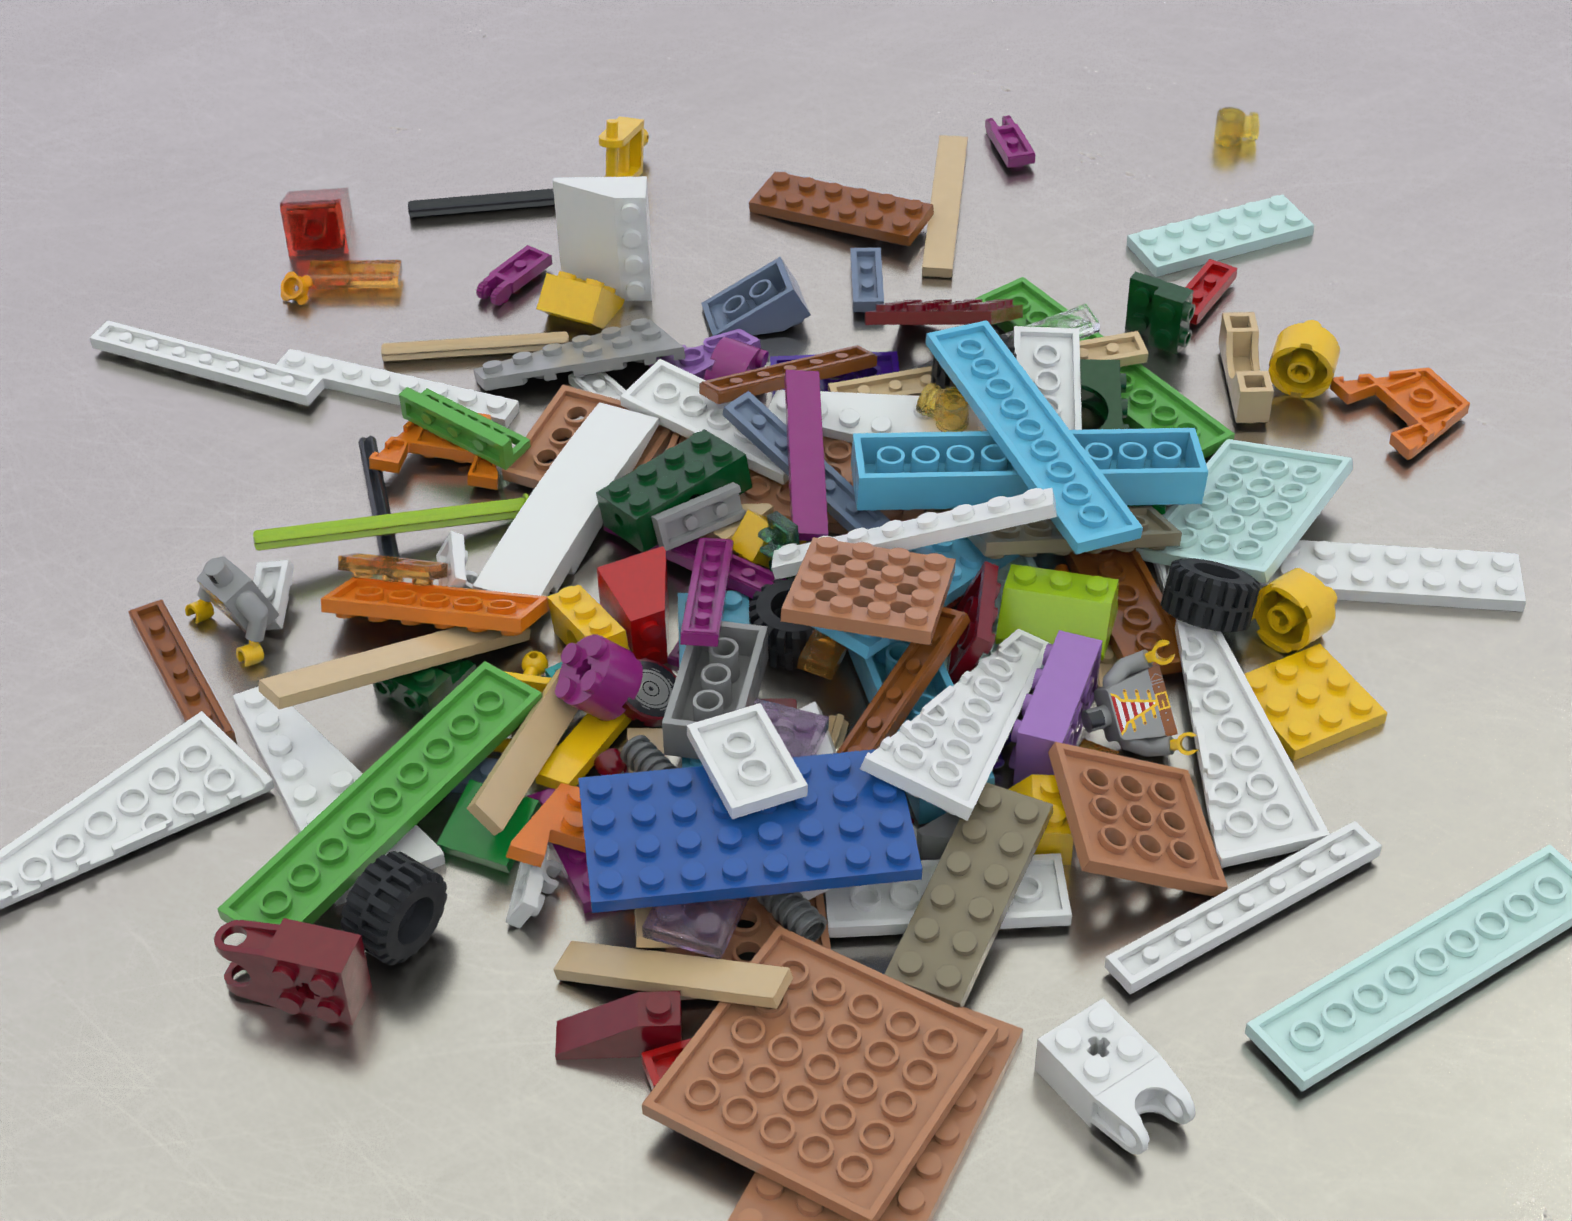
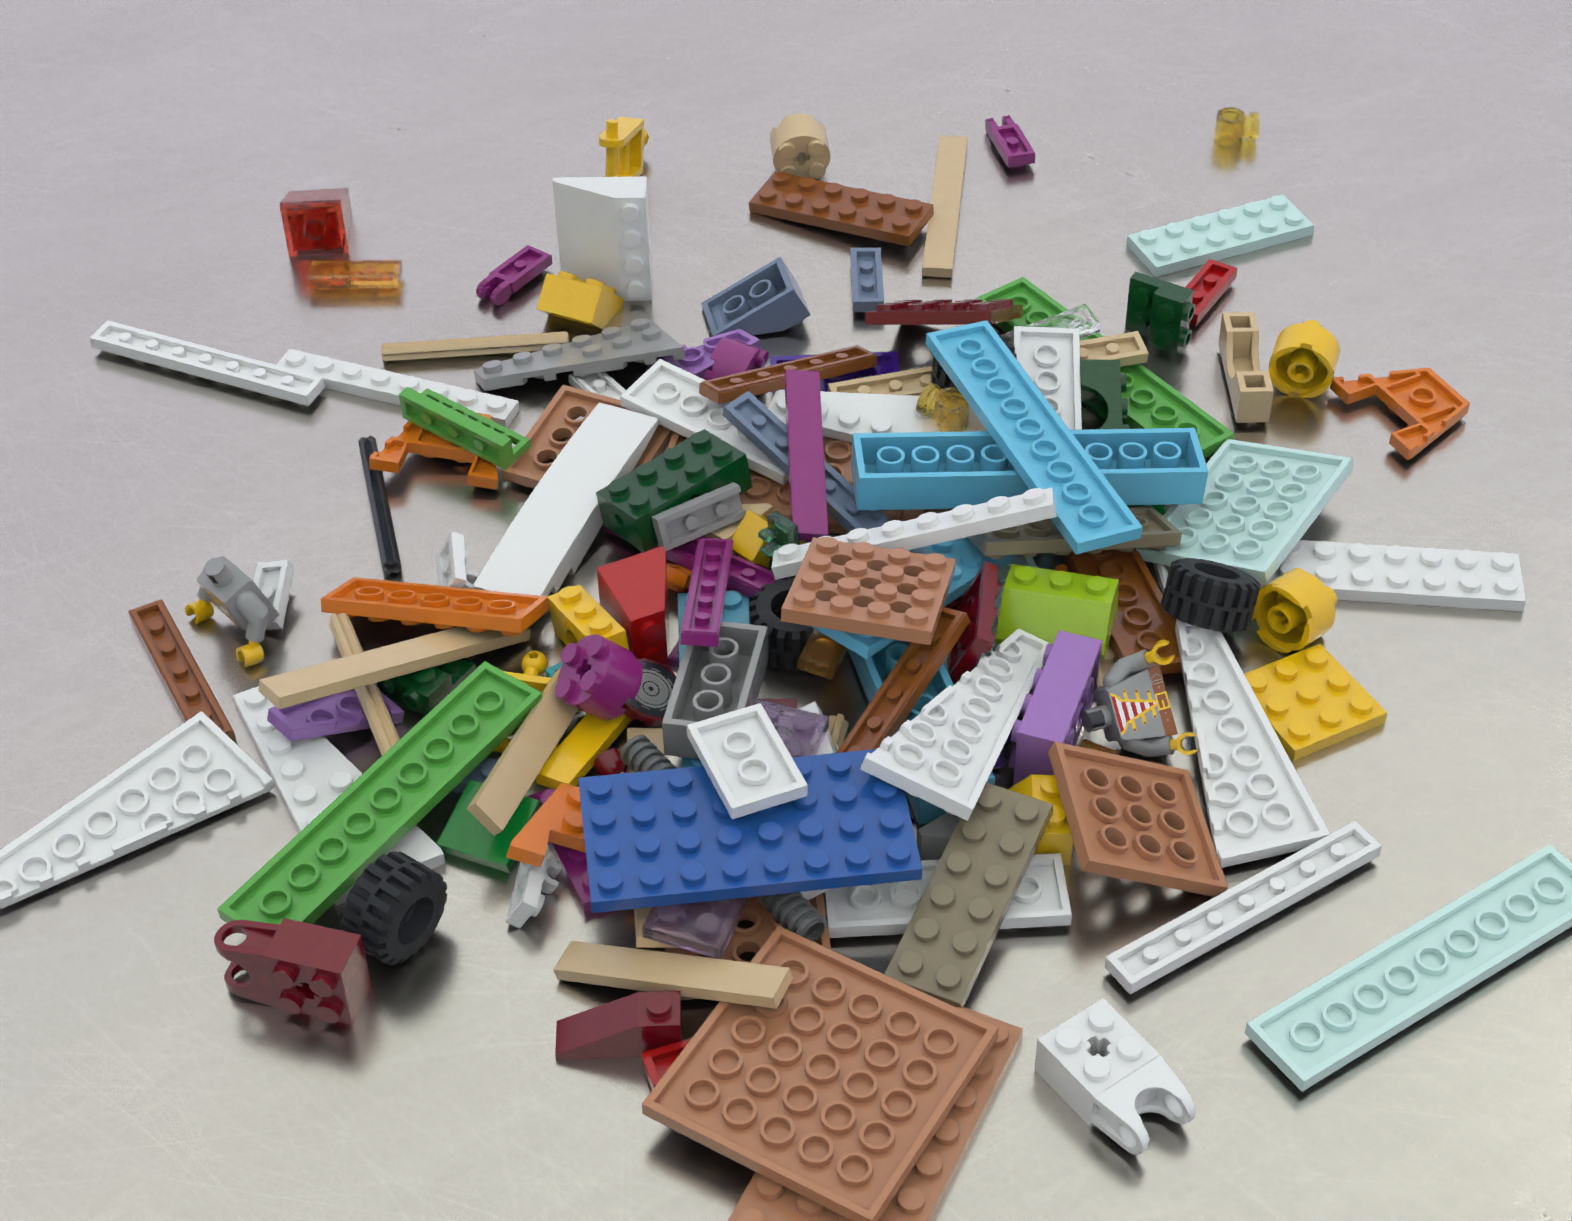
lime axle [253,493,529,551] -> none
light orange plate [281,271,313,305] -> none
clear orange plate [338,553,448,586] -> none
black axle [408,189,555,218] -> none
none -> medium lavender wing [267,689,404,741]
none -> tan axle [329,612,400,756]
none -> orange plate [667,563,692,593]
none -> tan brick [770,114,830,179]

